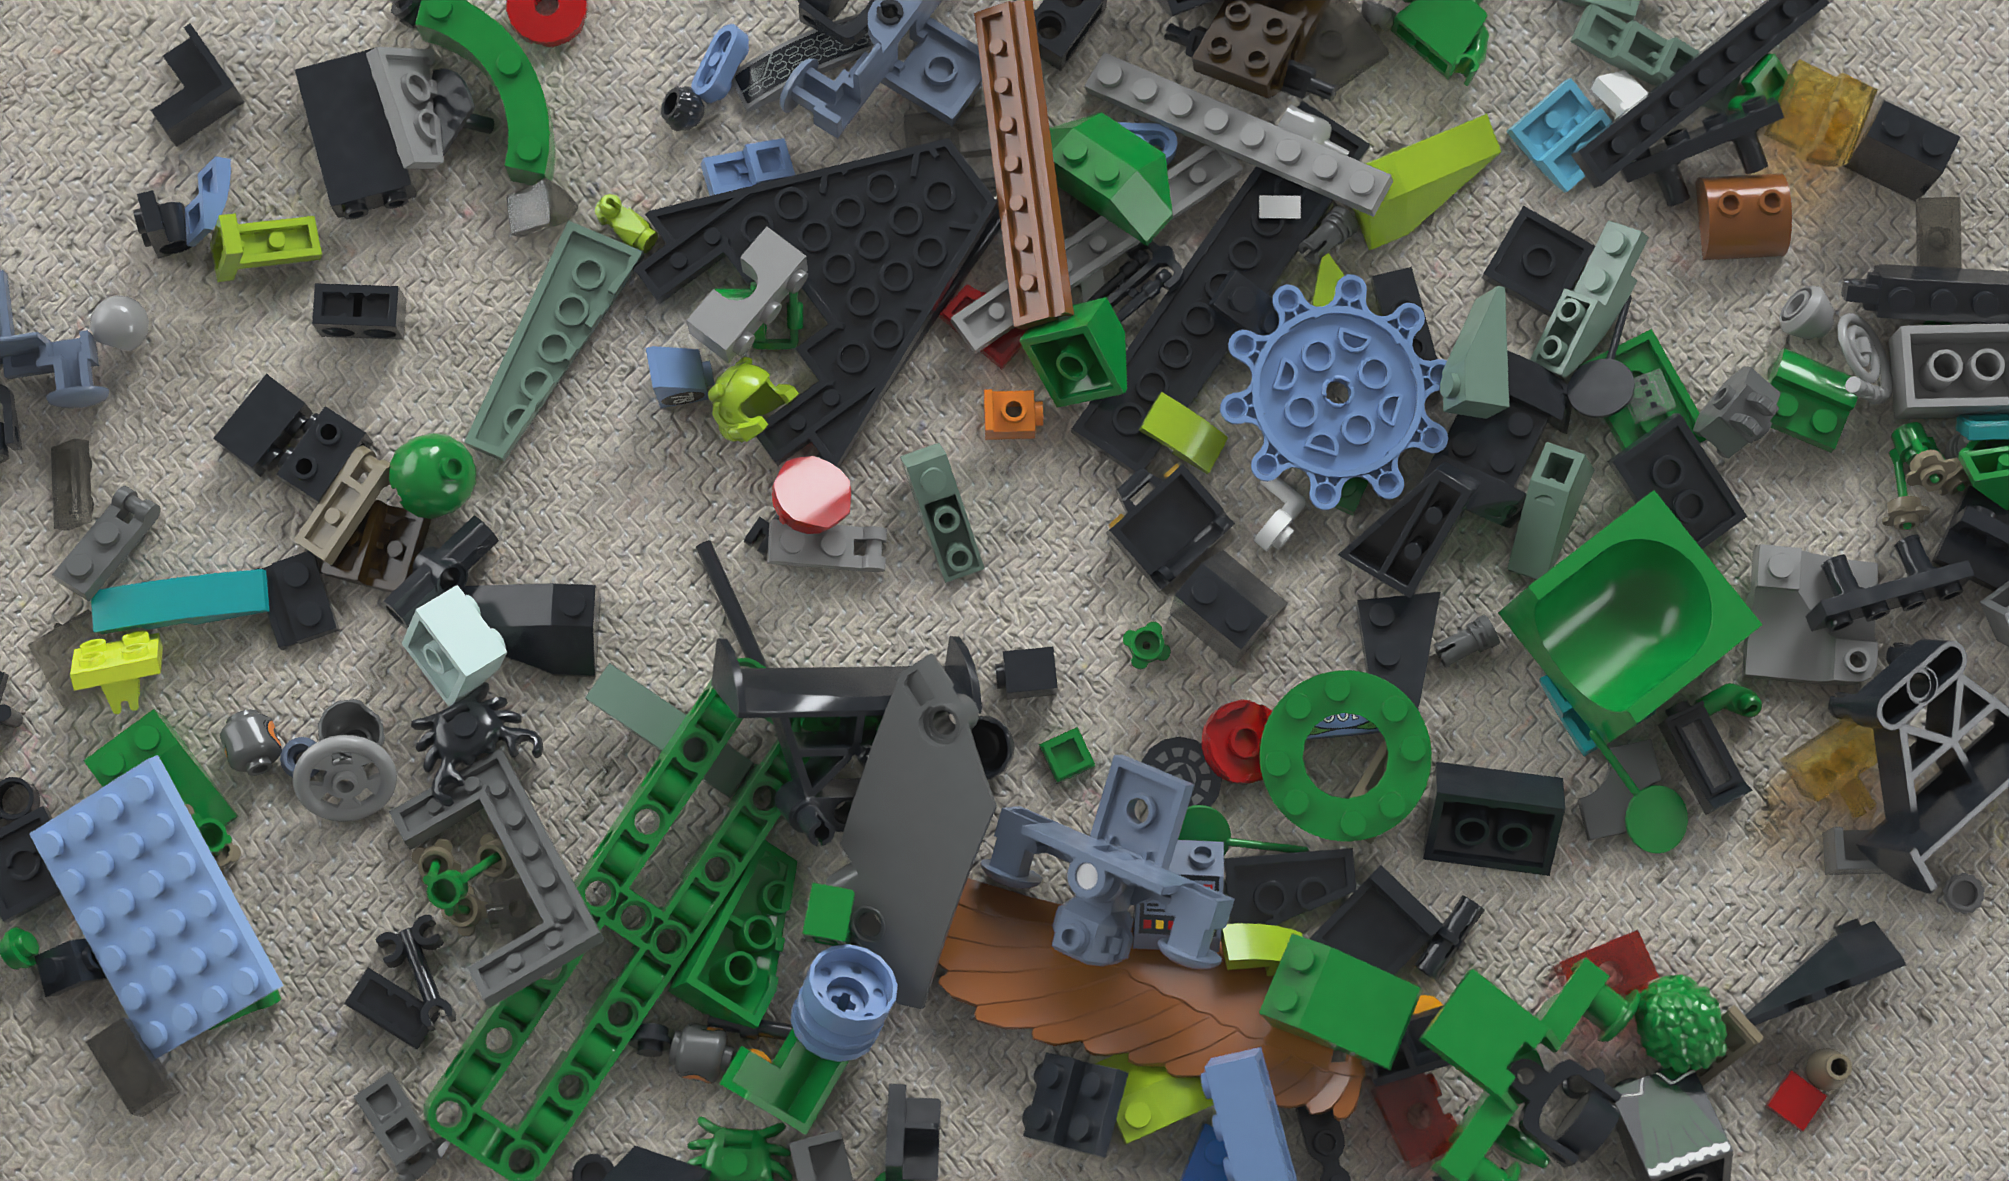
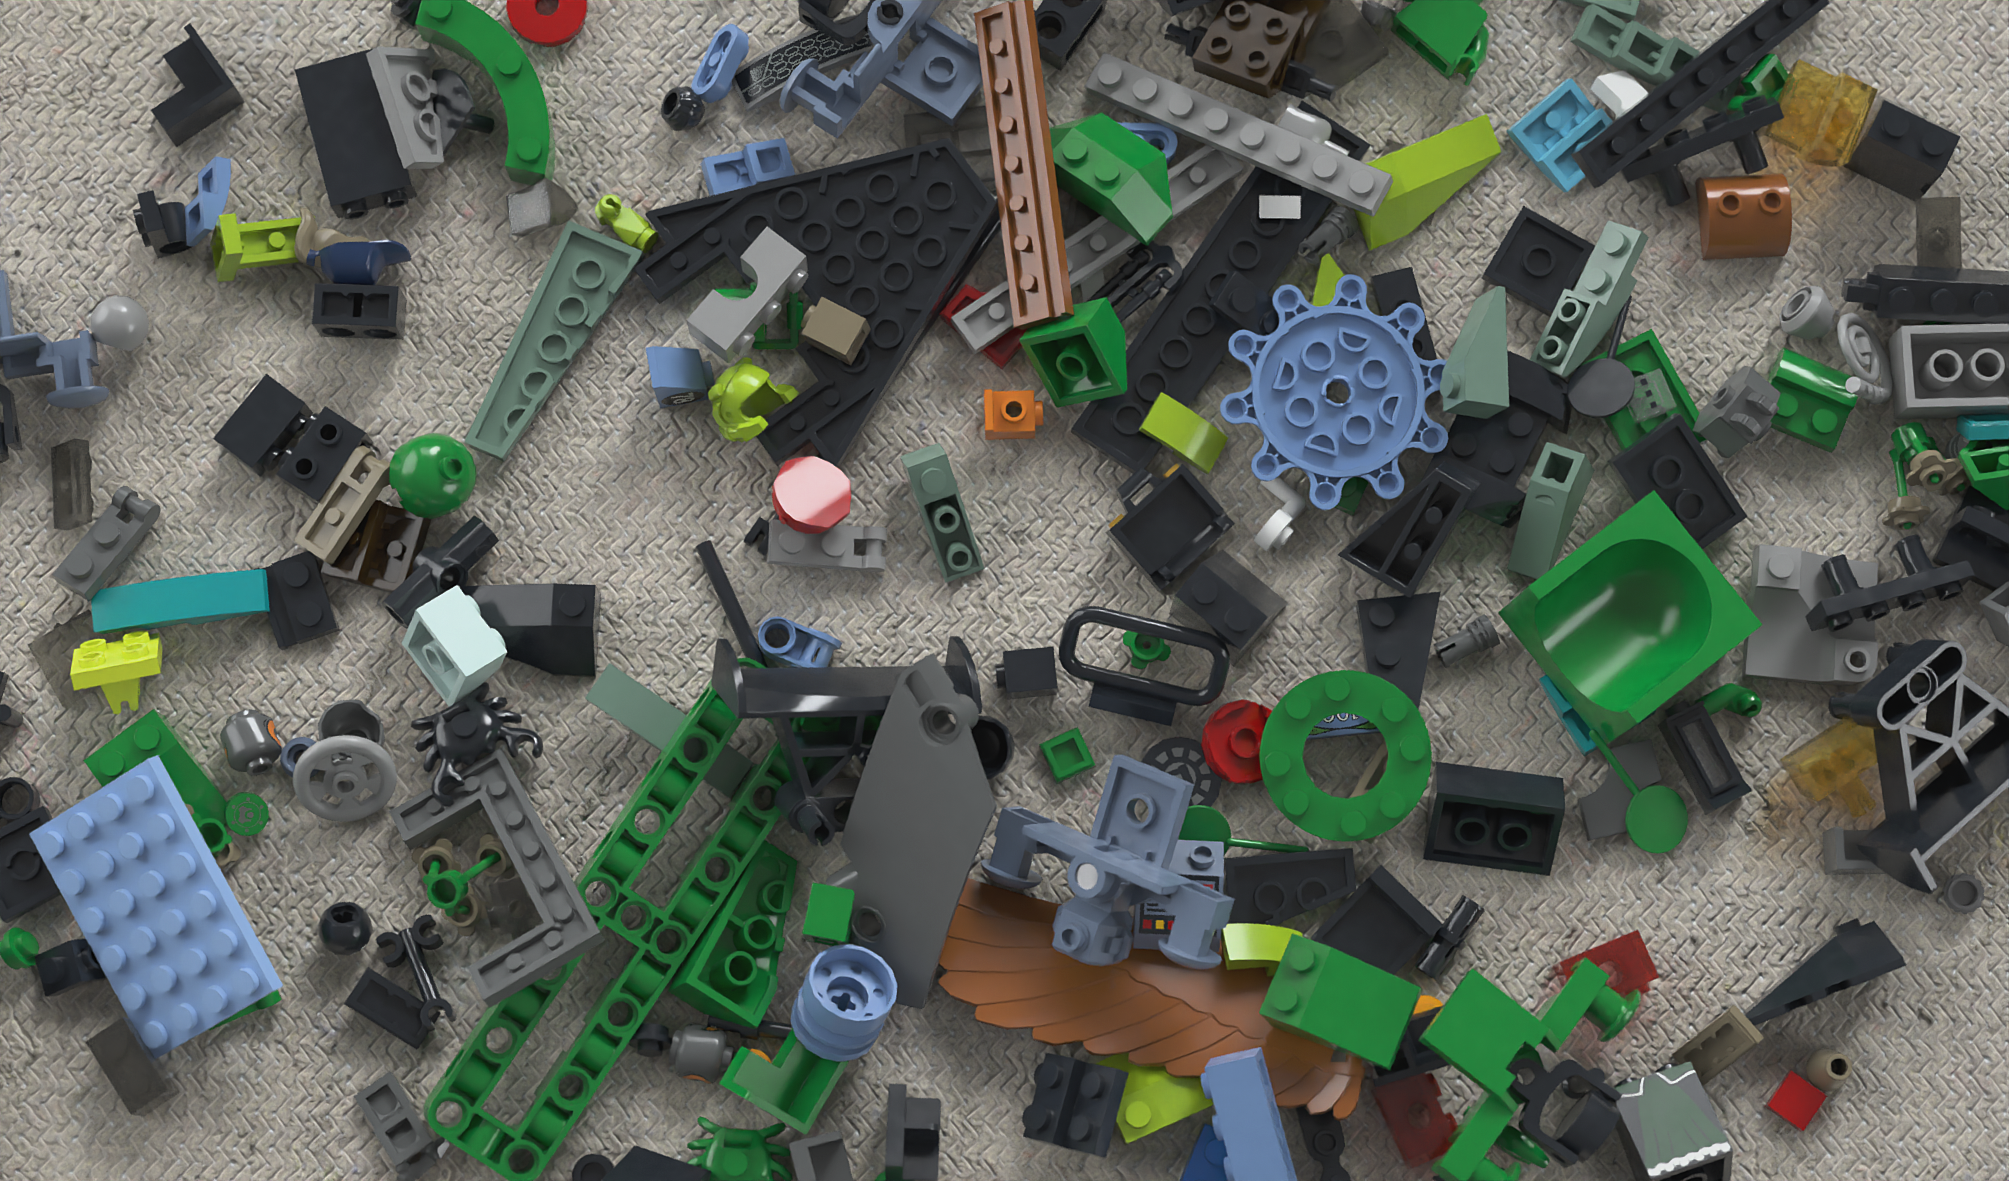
green hair [1634,974,1727,1073] -> none
none -> green tile [224,792,269,836]
none -> dark blue hair [294,208,412,285]
none -> black piece [317,902,373,955]
none -> medium blue piece [758,616,842,668]
none -> dark tan brick [801,297,871,365]
none -> black bar [1059,606,1230,726]

